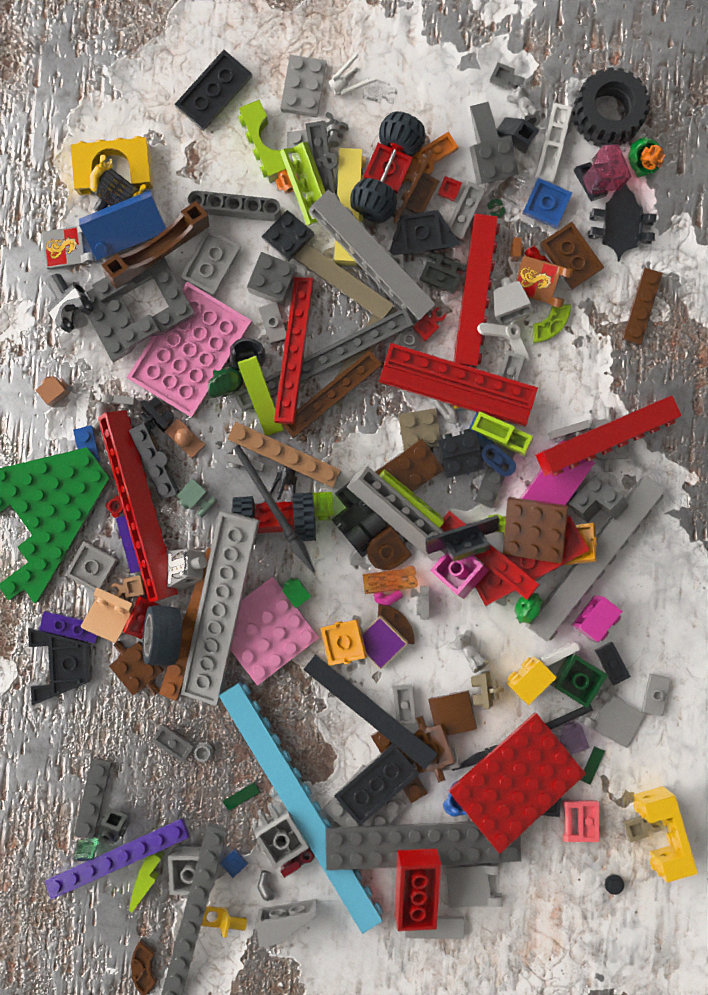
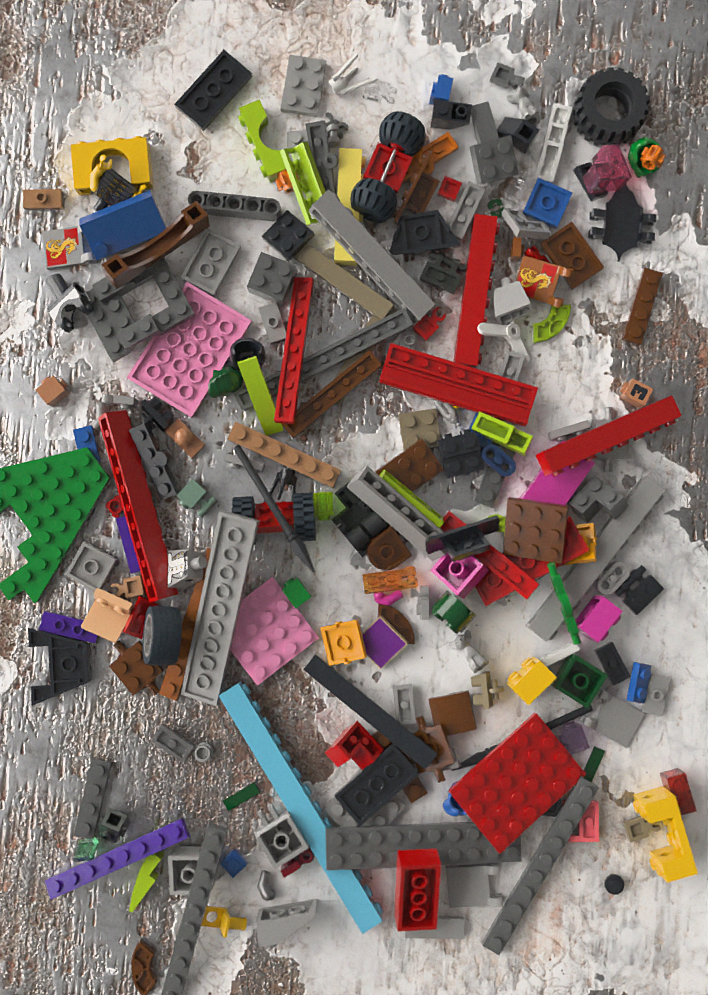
clear plate [161,504,195,535] -> none
green hair [514,593,544,625] -> none
none -> medium nougat plate [23,189,63,210]
none -> red brick [325,720,384,770]
none -> blue brick [429,74,453,105]
none -> black slope [430,99,472,130]
none -> dark green brick [431,590,477,634]
none -> dark grey plate [482,776,599,955]
none -> light grey plate [501,208,551,240]
none -> green piece [547,562,581,645]
none -> light grey plate [596,562,630,595]
none -> black plate [614,565,664,615]
none -> nougat brick [620,379,653,409]
none -> blue plate [626,662,652,703]
none -> clear red brick [660,768,697,816]

